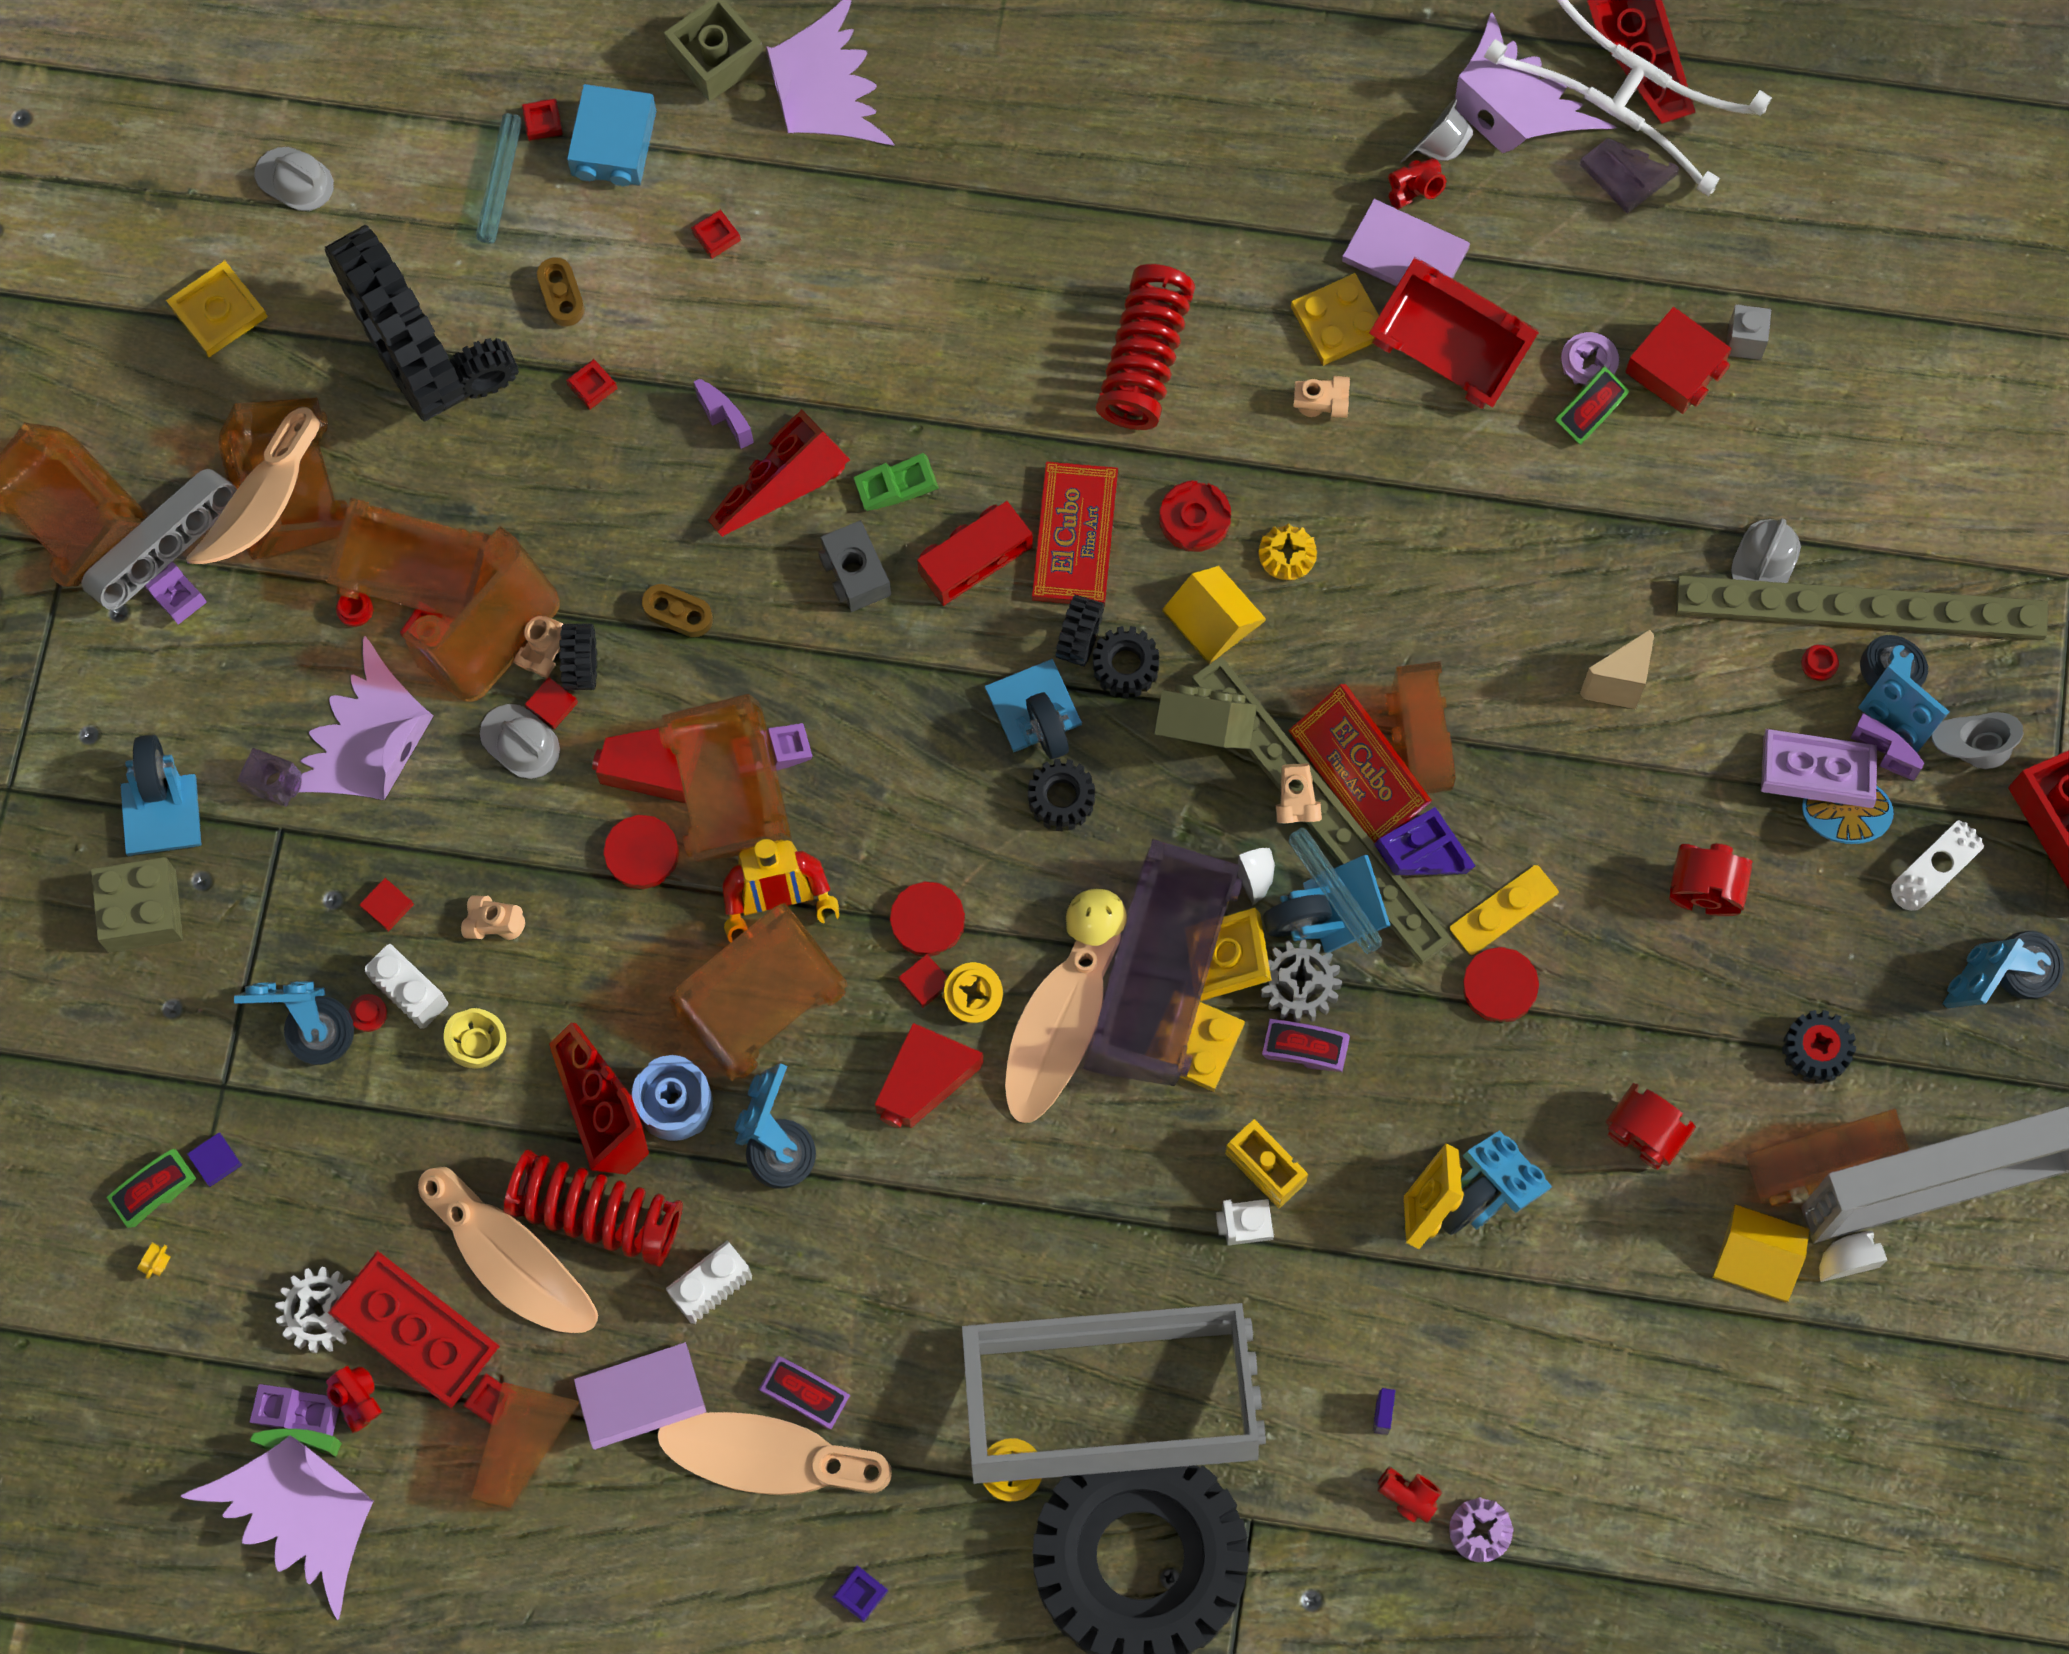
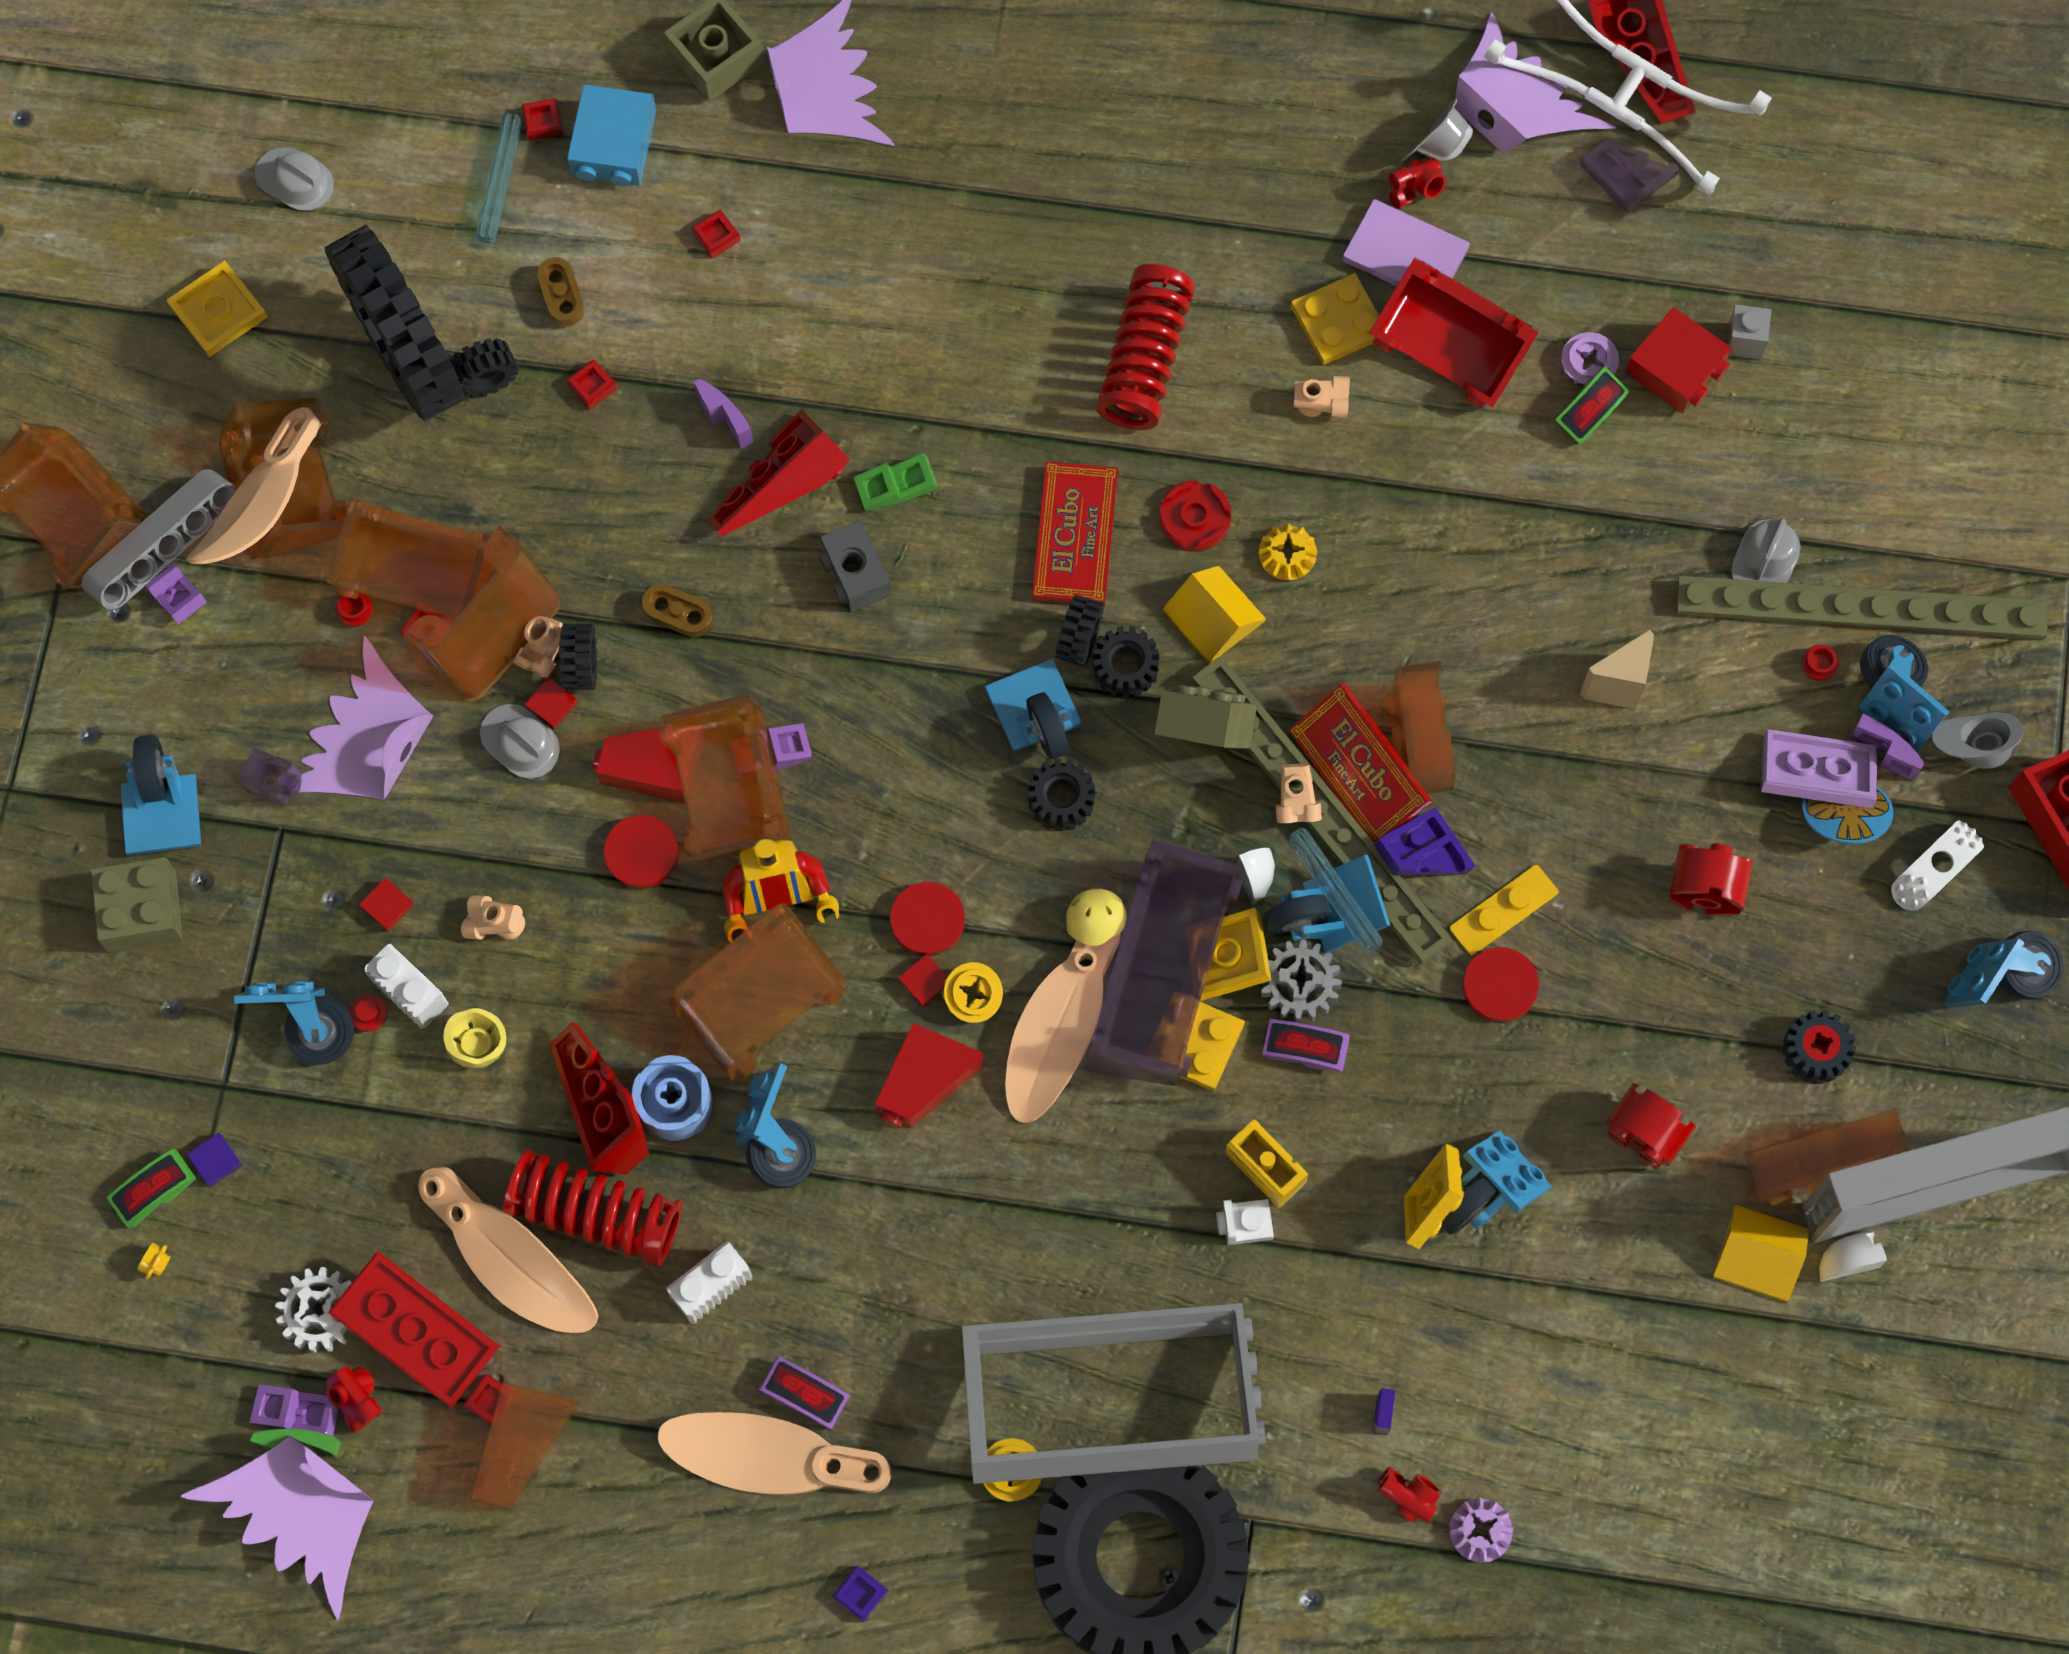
lavender tile [574,1342,706,1450] -> none
red brick [917,501,1033,606] -> none

